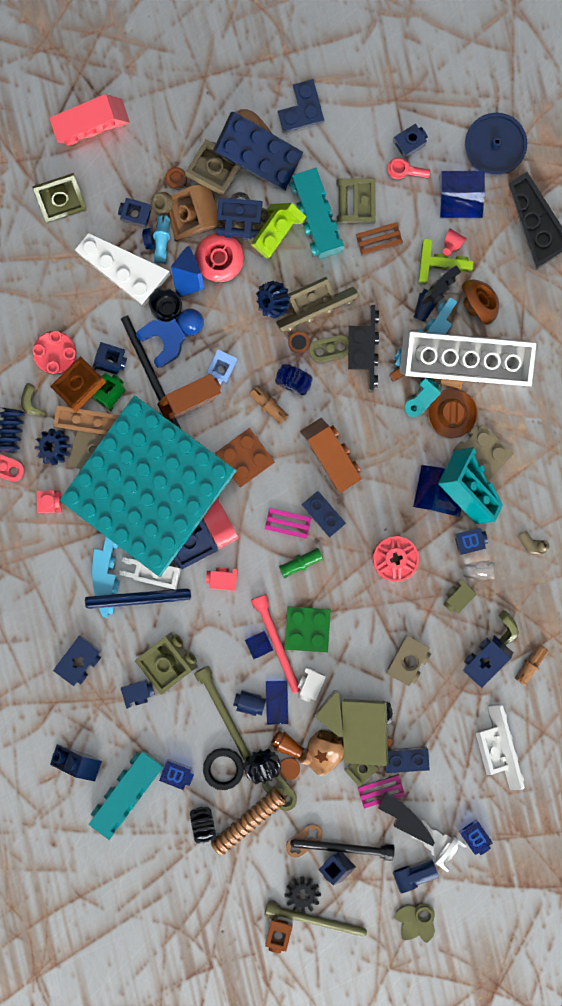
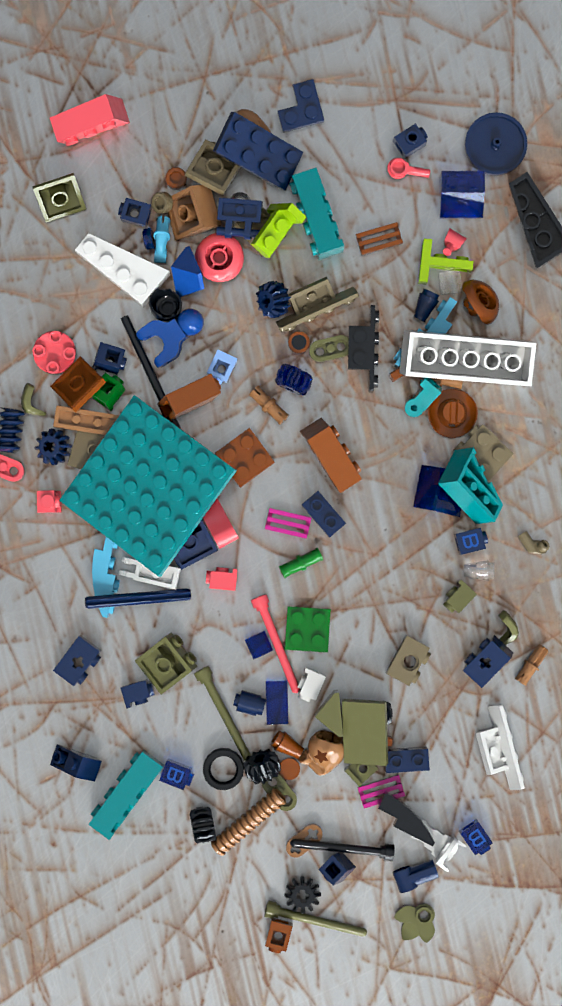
olive plate [336,178,376,223] -> none
coral wheel [372,536,419,582] -> none
black slope [422,265,461,305] -> none

